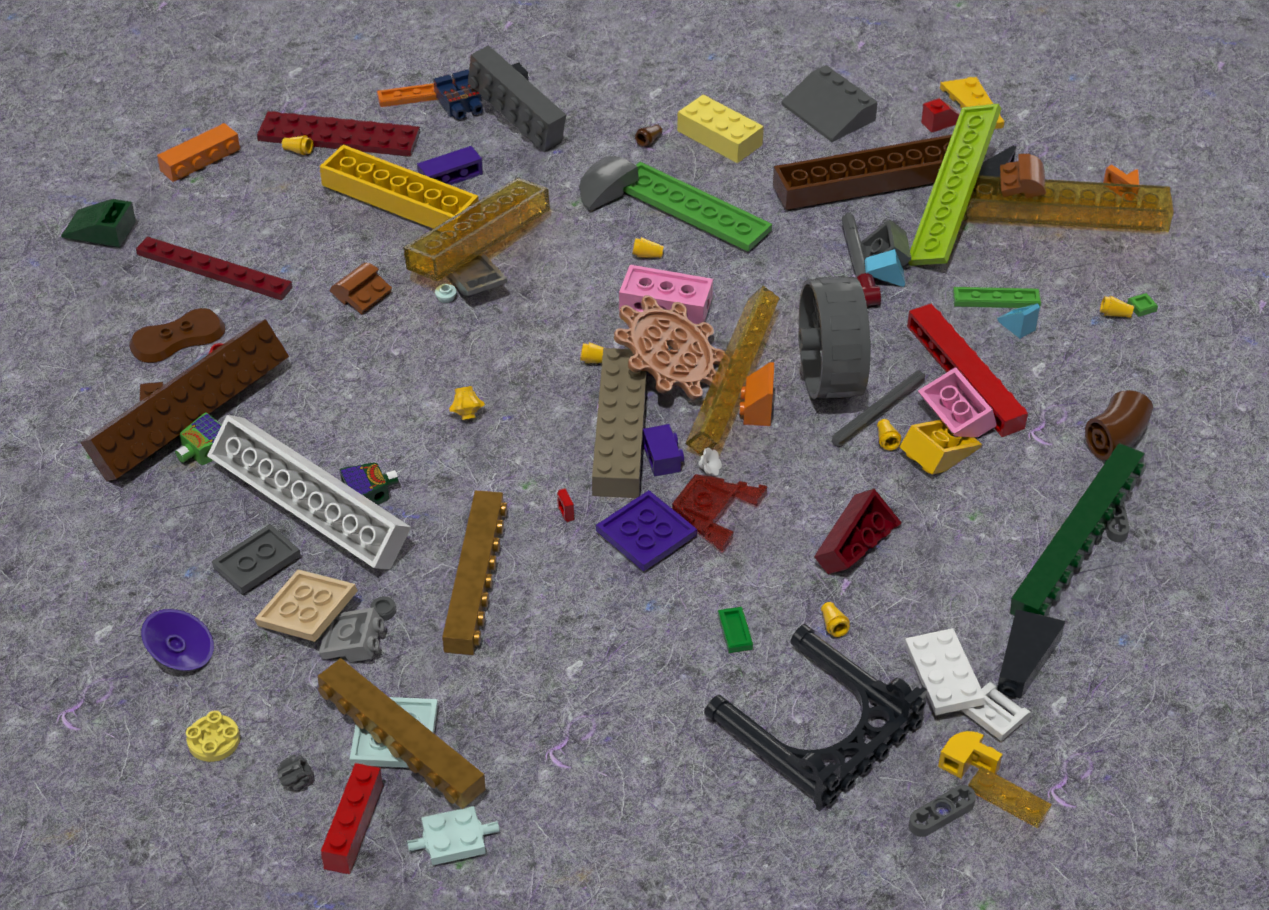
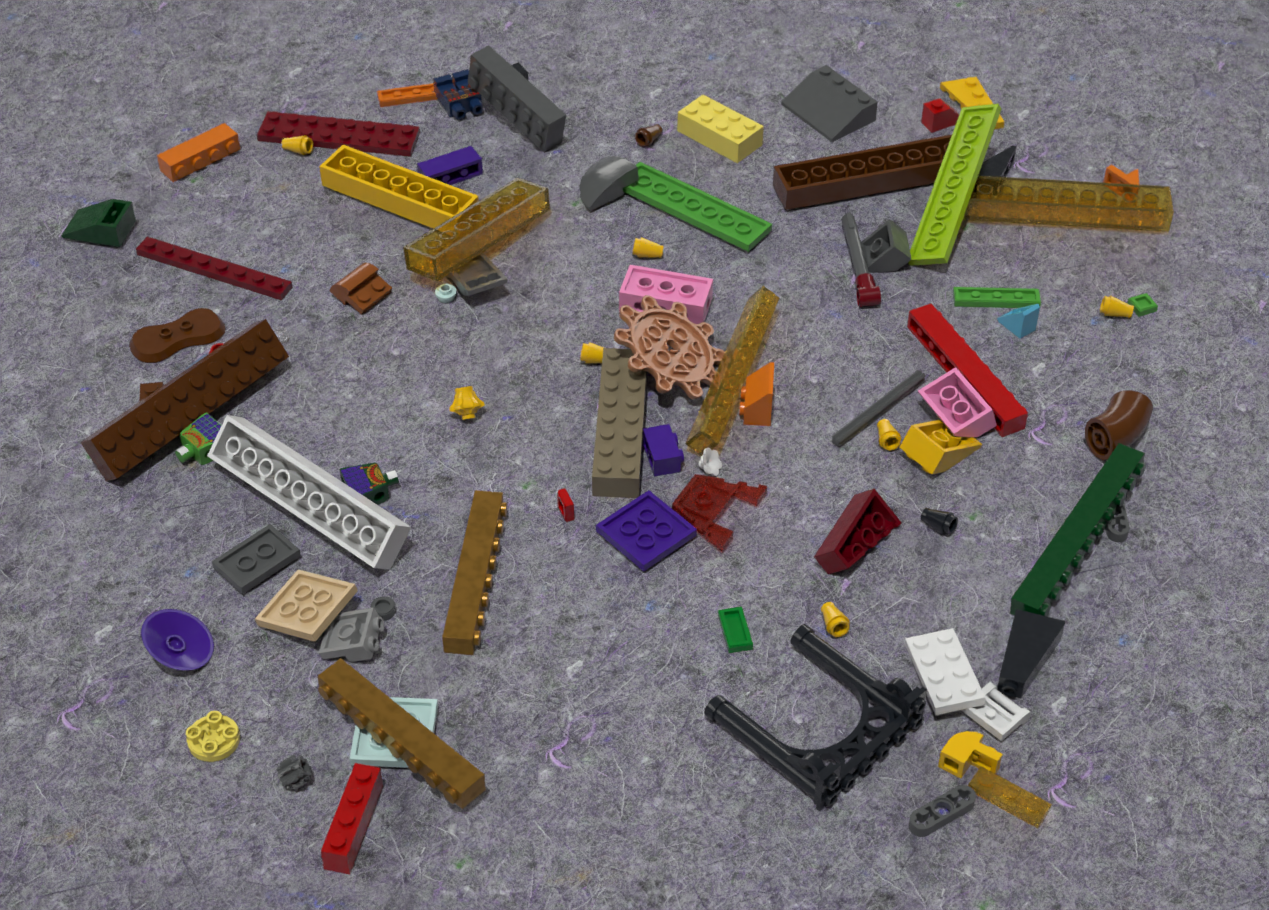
light aqua plate [407,806,500,866] -> none
dark grey wheel [798,276,871,400] -> none
medium azure slope [864,249,905,287] -> none
dark orange brick [1000,154,1046,198] -> none
none -> black cone [921,507,958,535]

